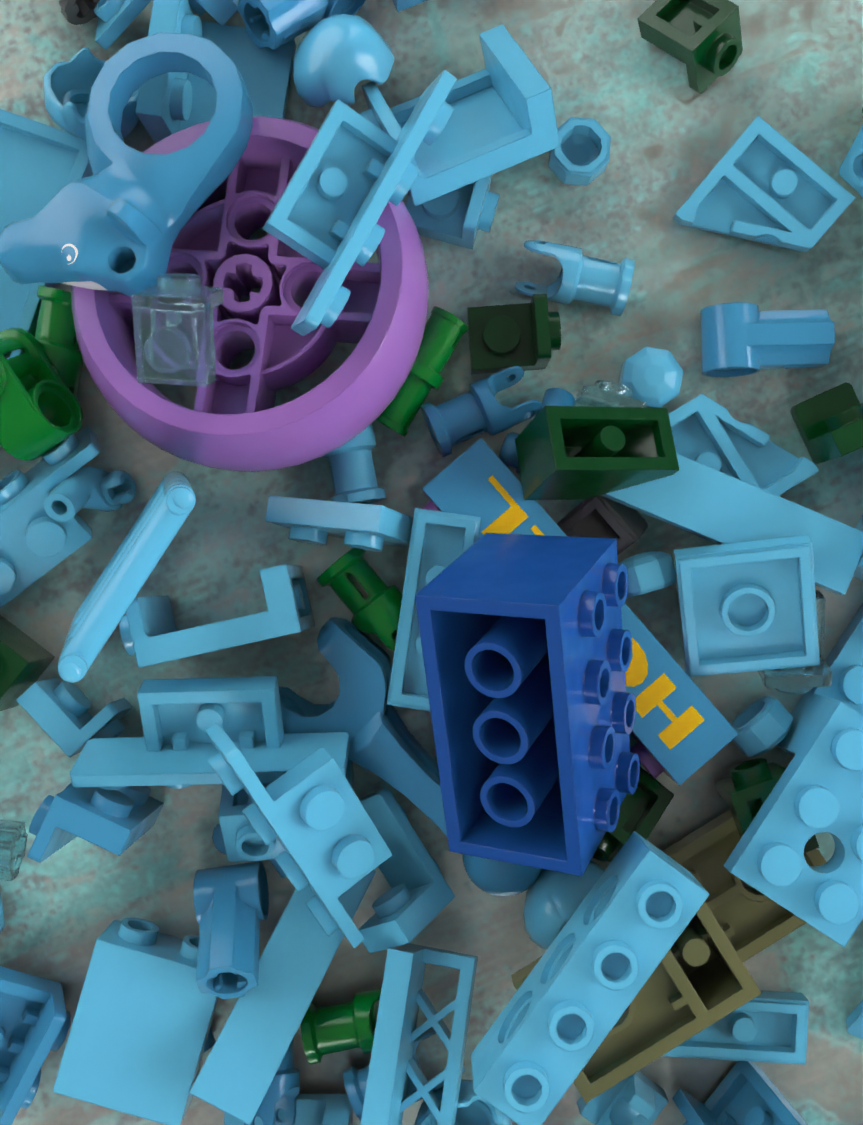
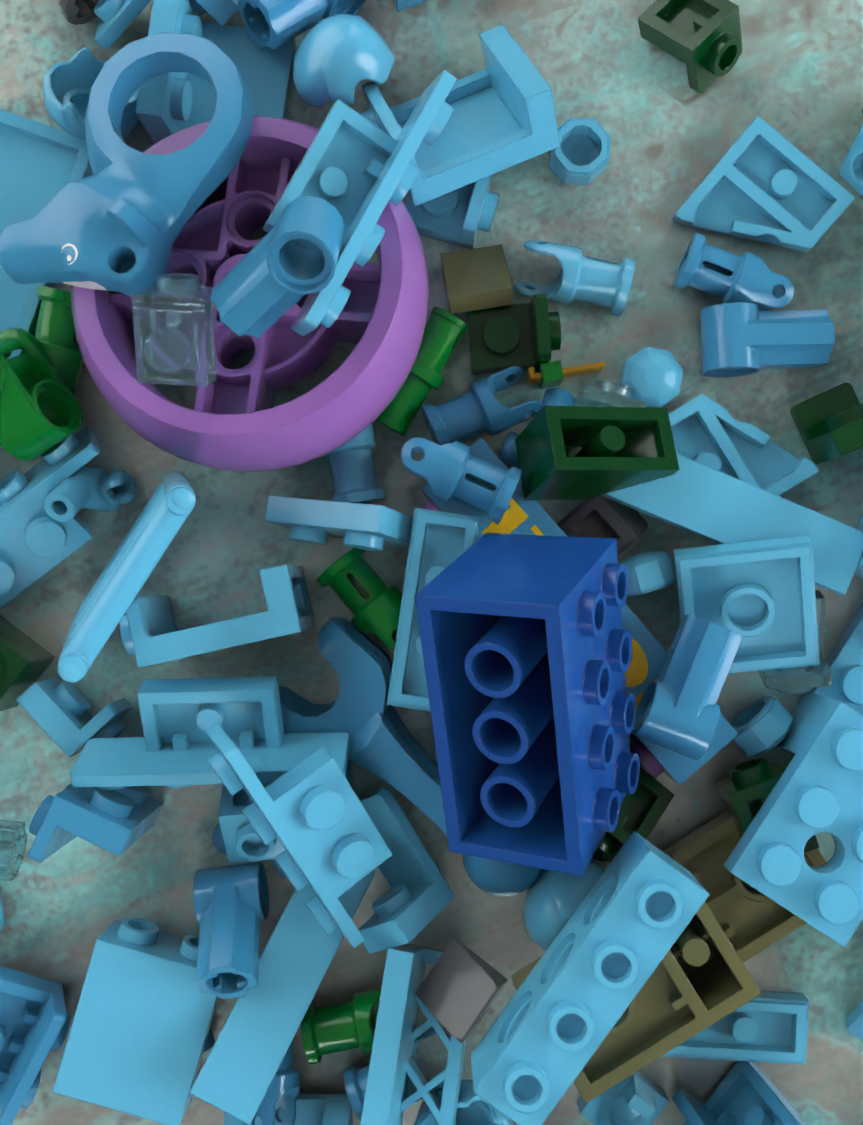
none -> dark azure piece [210,196,345,339]
none -> dark azure piece [401,437,523,525]
none -> dark grey slope [415,937,508,1043]
none -> olive tile [440,244,513,314]
none -> piece [526,360,605,389]
none -> dark azure piece [632,615,742,760]
none -> dark azure piece [672,232,794,311]

